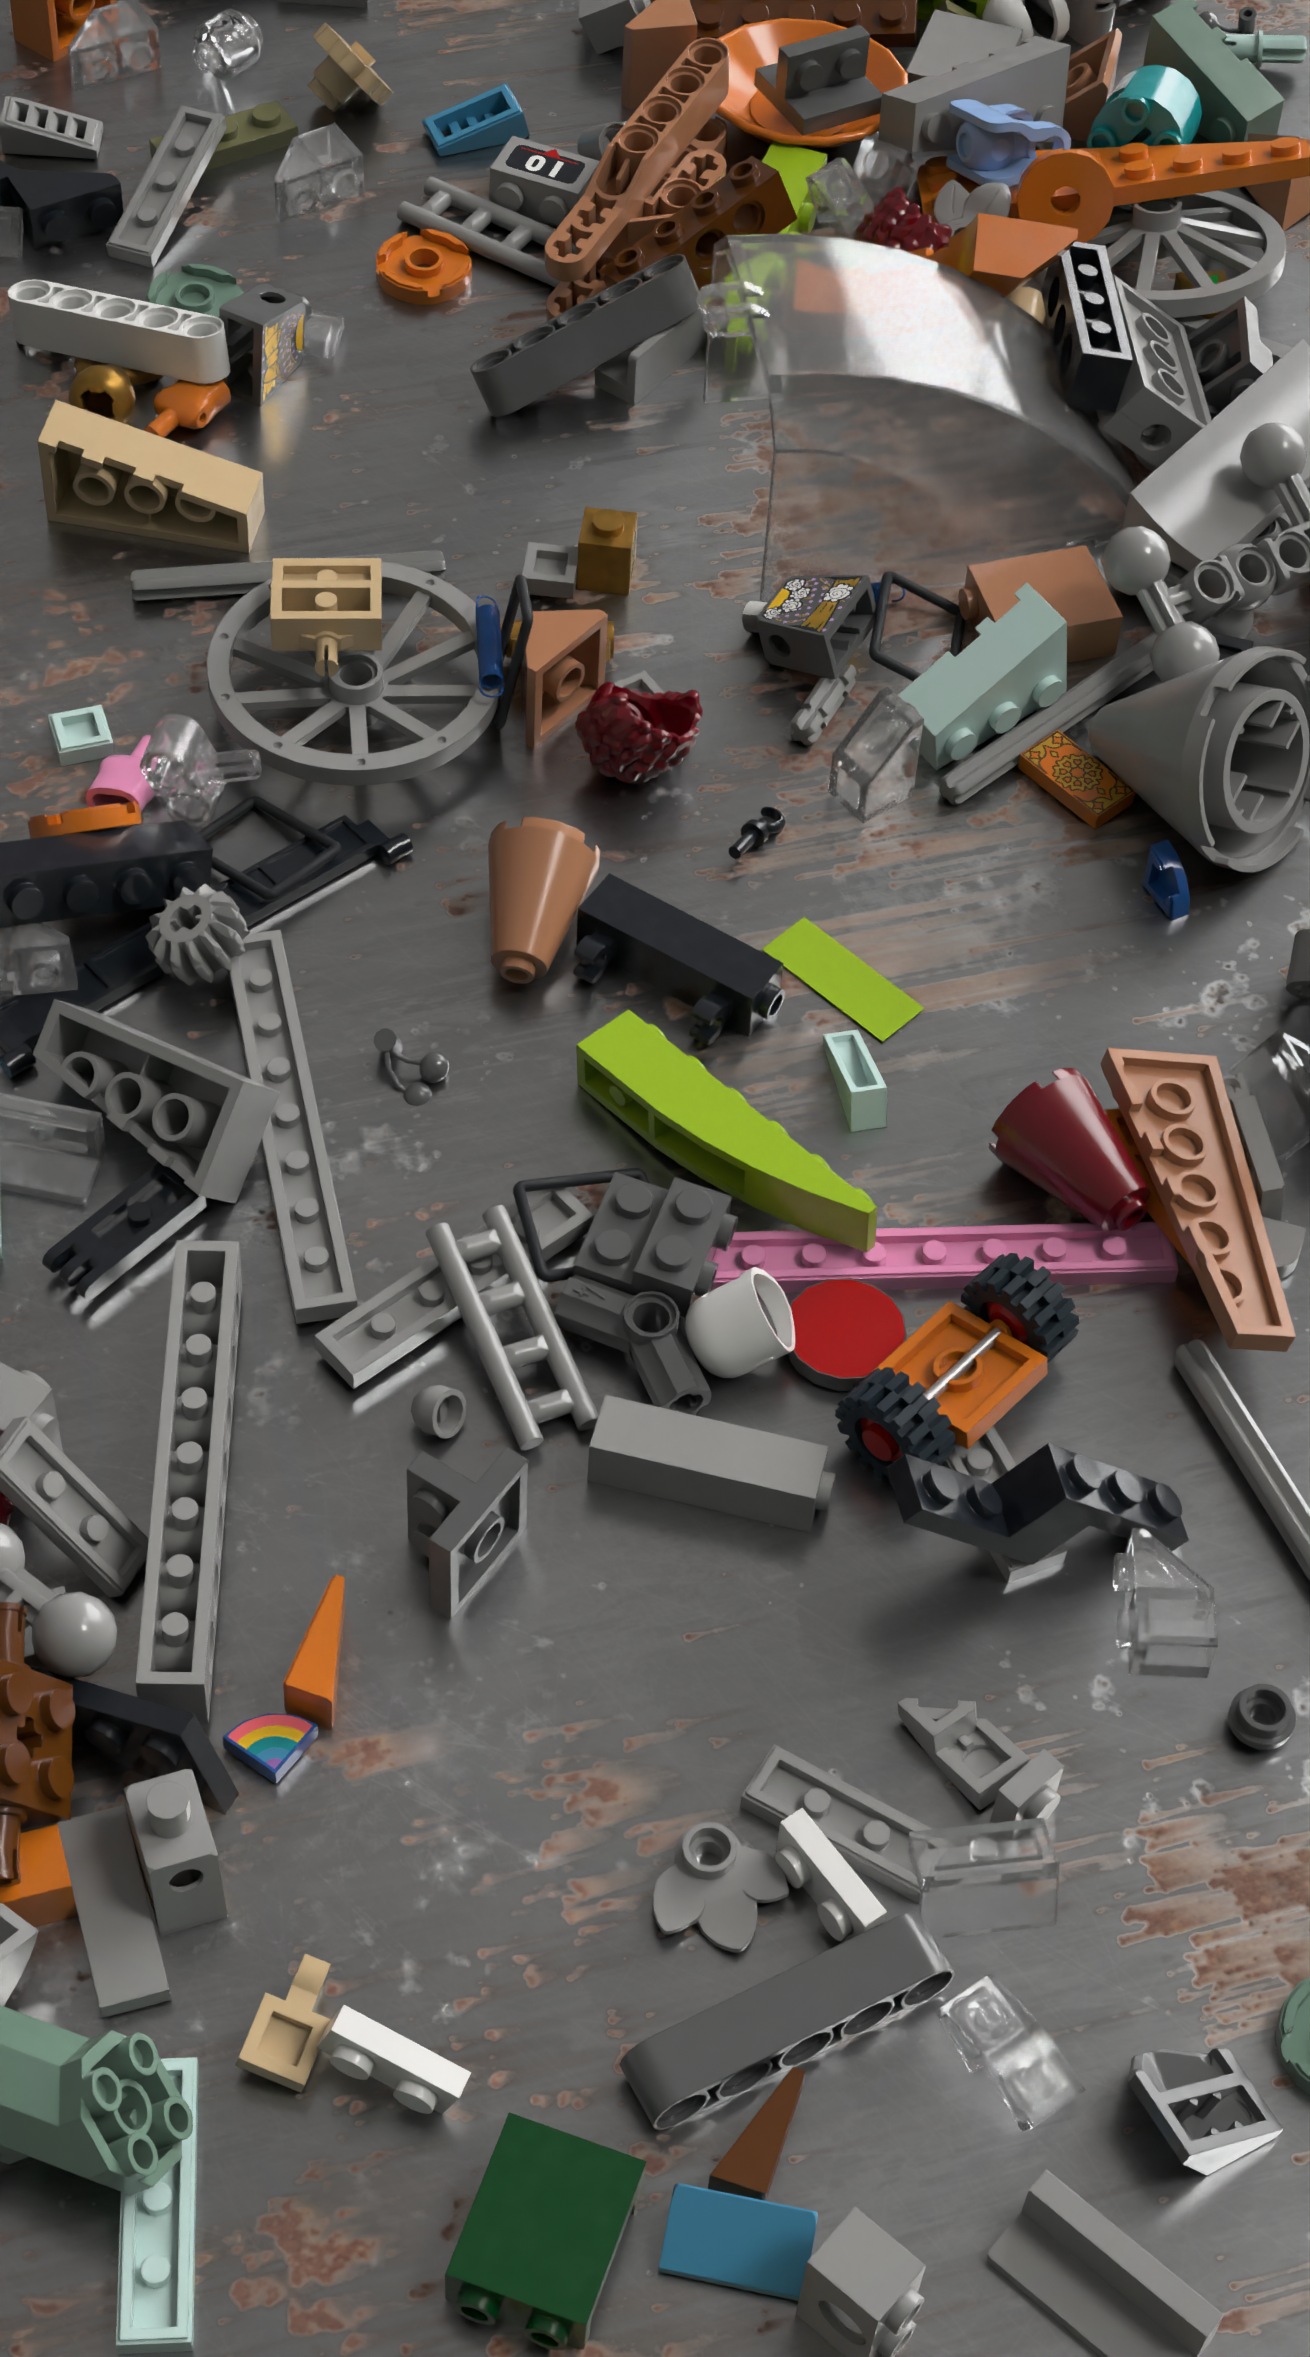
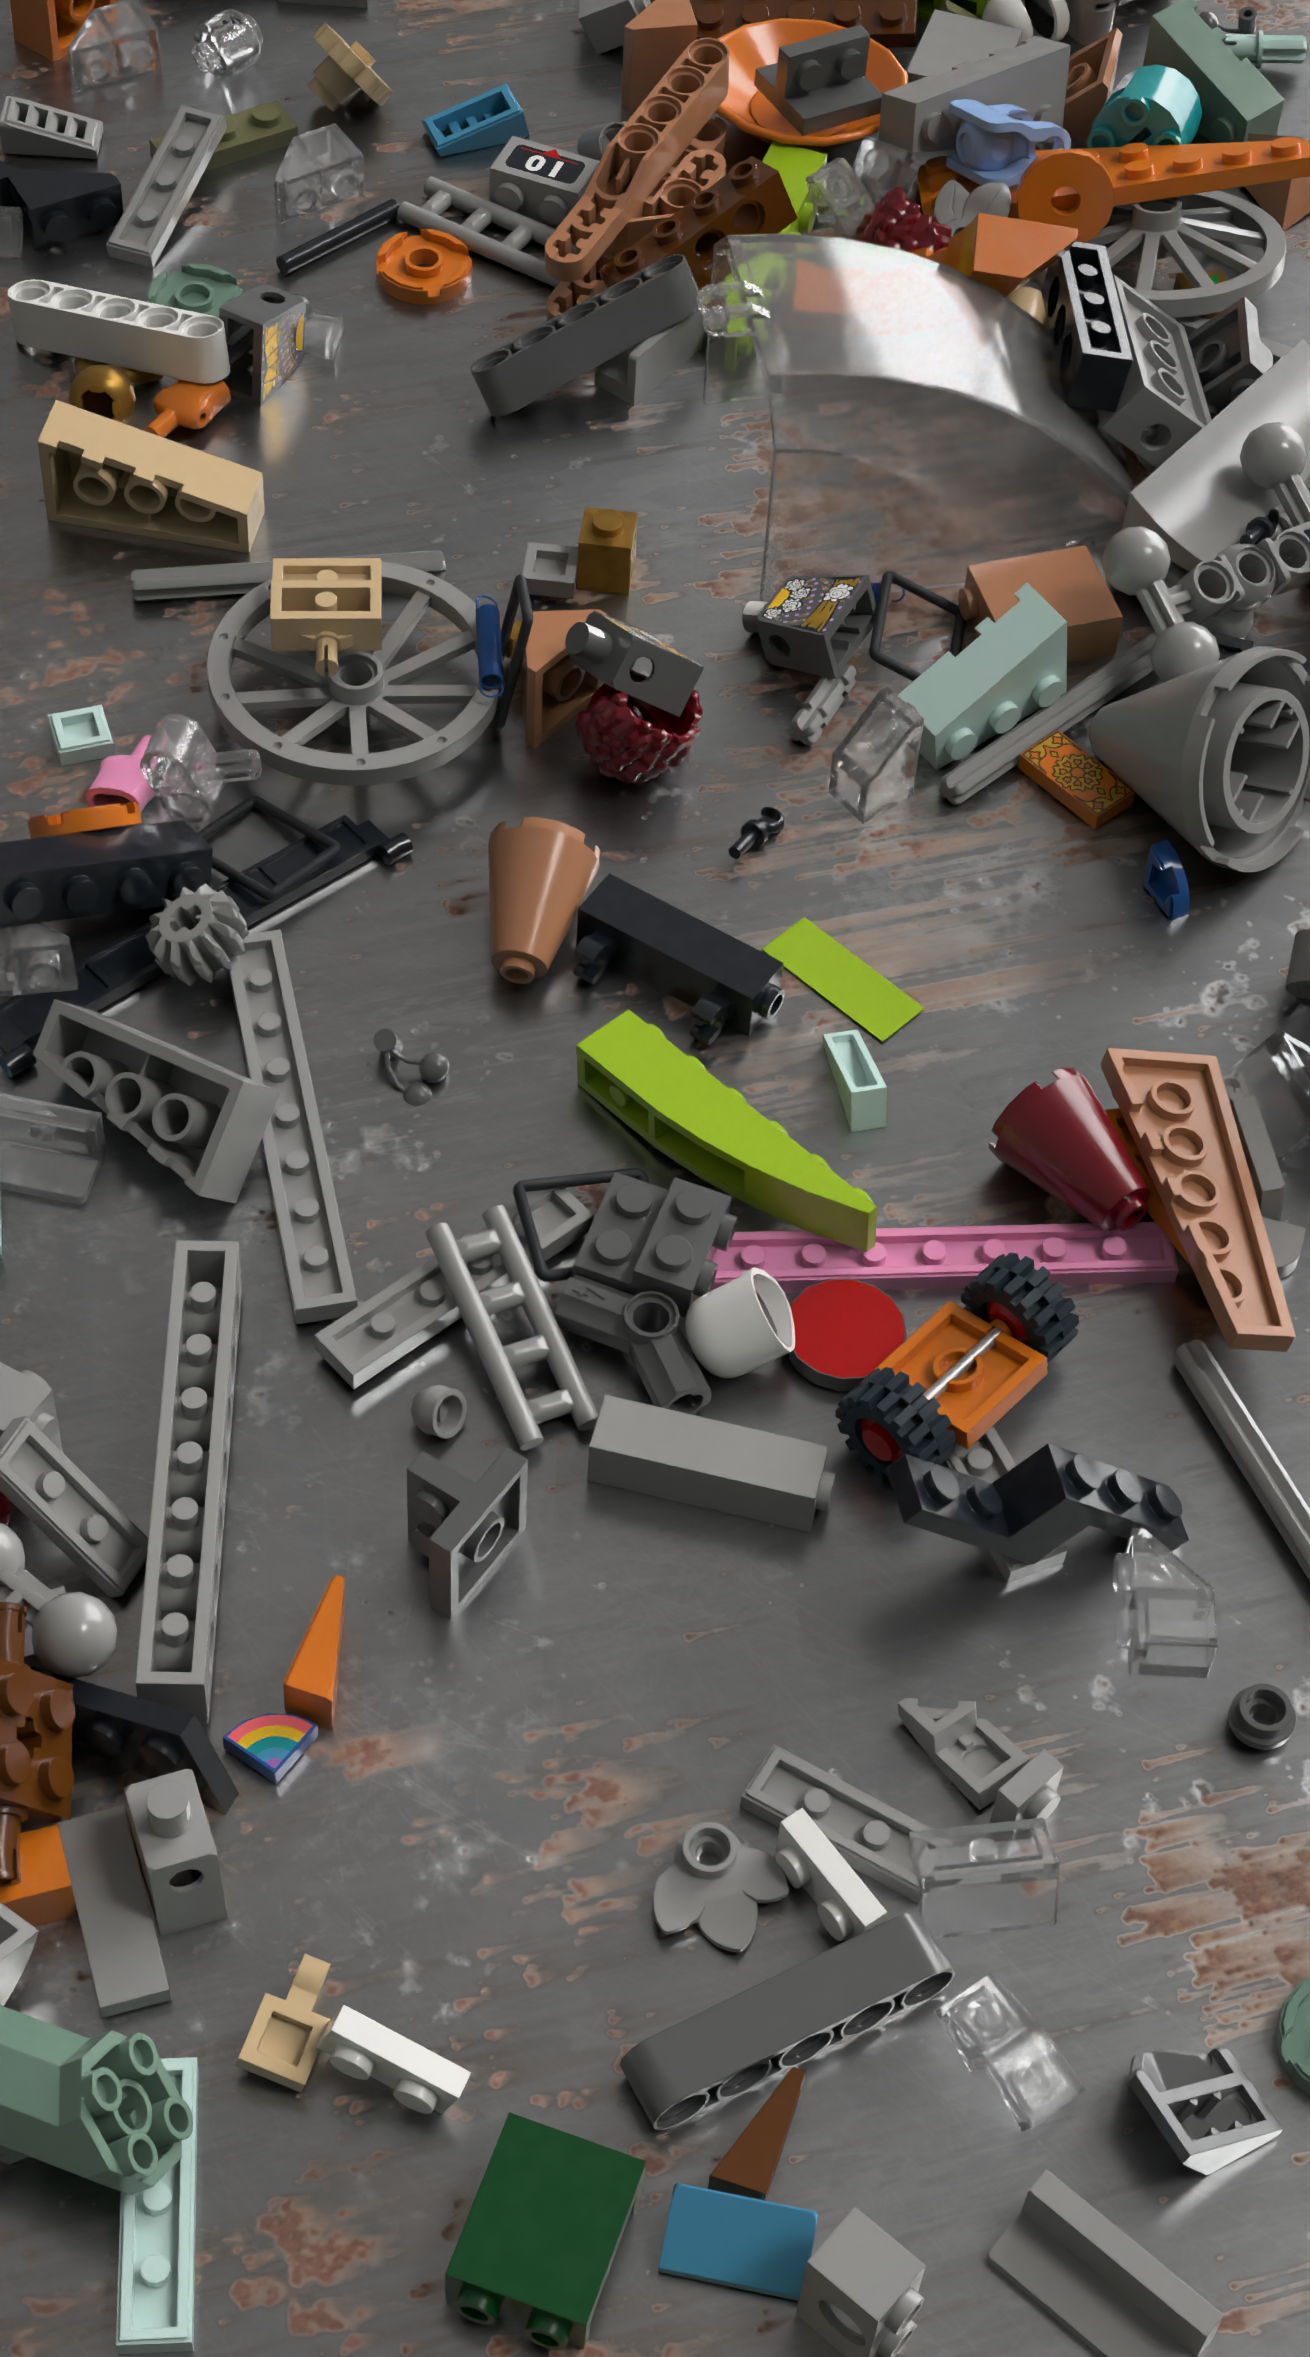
black hinge [42,1162,206,1300] -> none
none -> black bar [276,199,399,275]
none -> dark grey torso [565,611,704,717]
none -> black hand [1239,509,1279,545]

